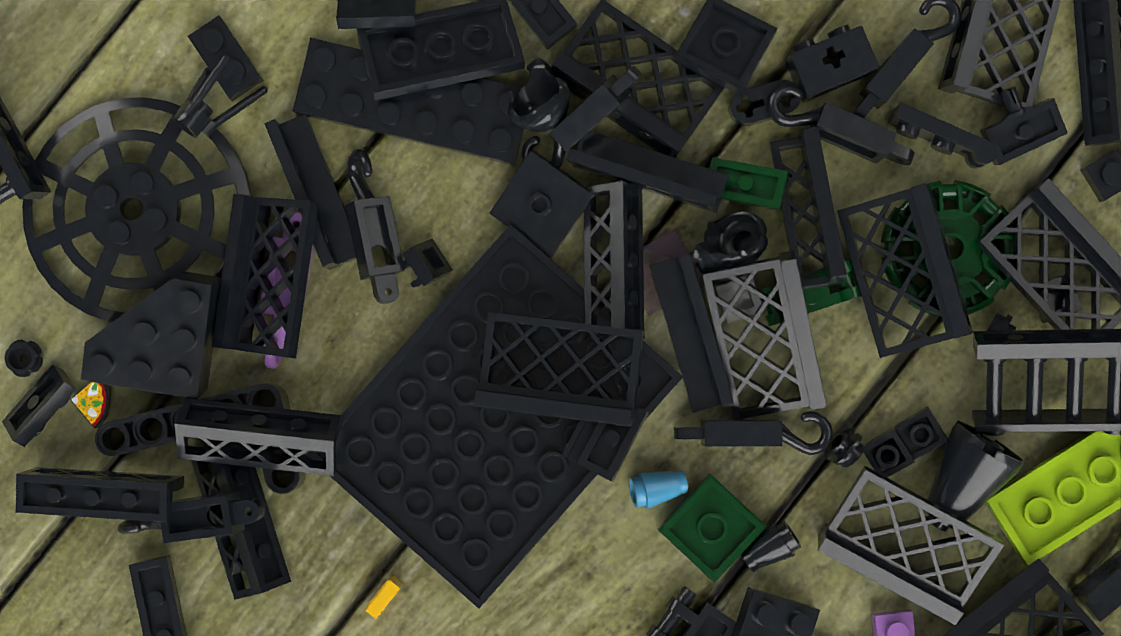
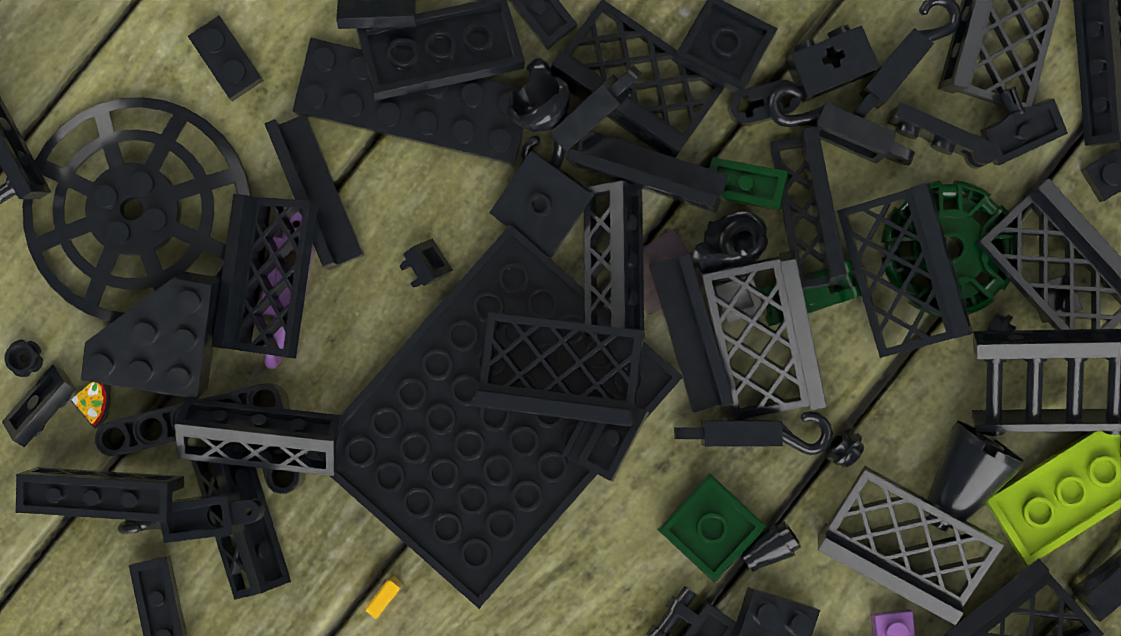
black plant [172,56,268,138] -> none
black piece [345,149,405,304] -> none
dark azure cone [628,470,688,510] -> none
black slope [863,406,948,478] -> none

